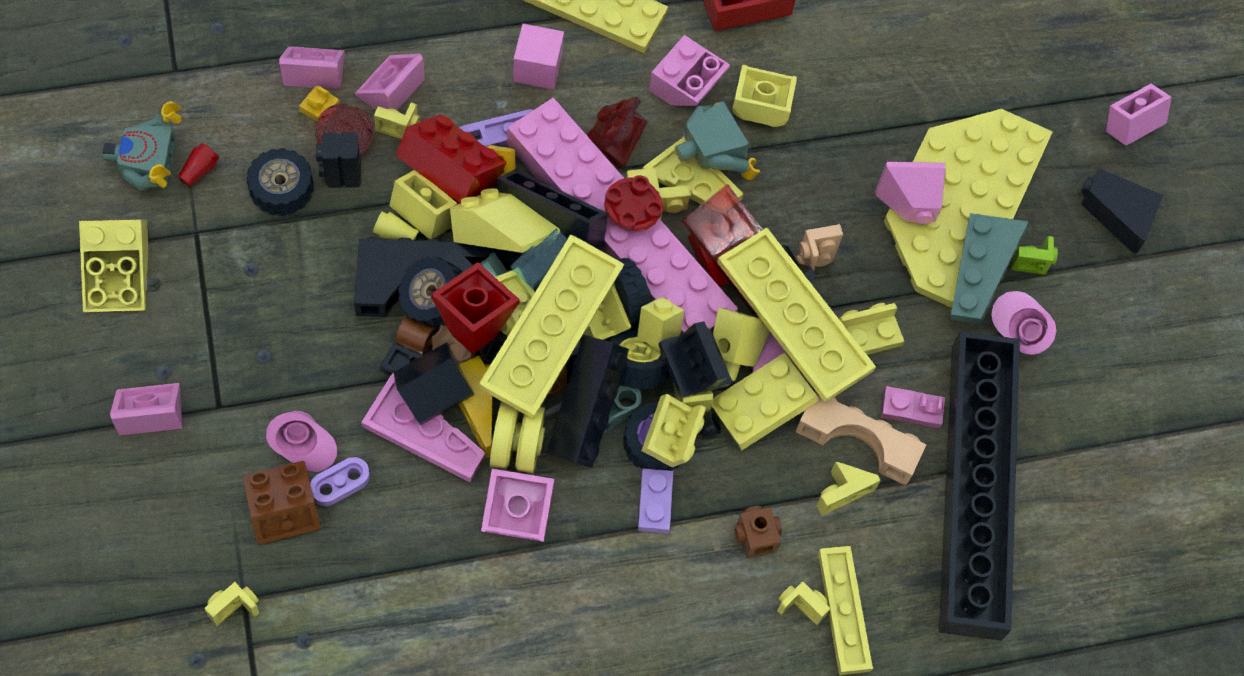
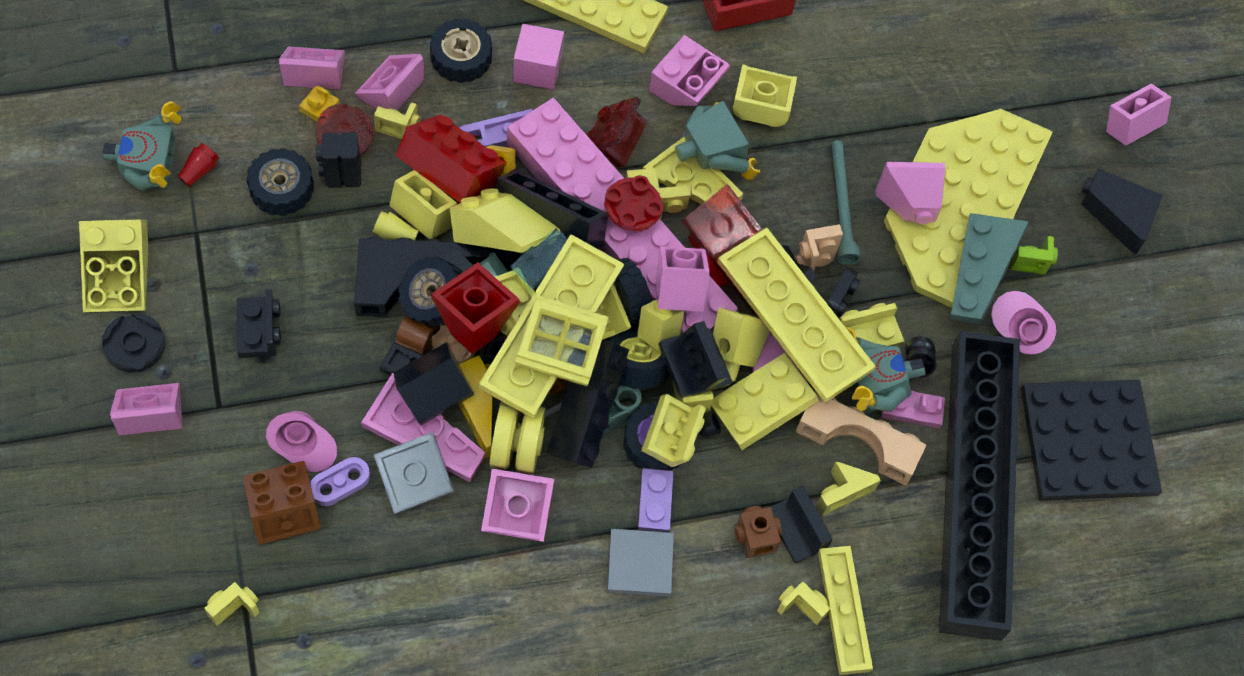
none -> black tile [102,313,165,373]
none -> black bracket [237,289,281,358]
none -> light grey tile [374,433,455,514]
none -> black wheel [430,18,492,83]
none -> light yellow piece [515,294,609,387]
none -> light grey tile [607,529,674,597]
none -> bright pink head [655,246,709,312]
none -> black panel [771,485,833,563]
none -> black plate [827,267,861,319]
none -> sand green piece [832,140,861,265]
none -> sand green torso [845,327,925,414]
none -> black wheel [905,336,937,378]
none -> black plate [1021,380,1162,501]

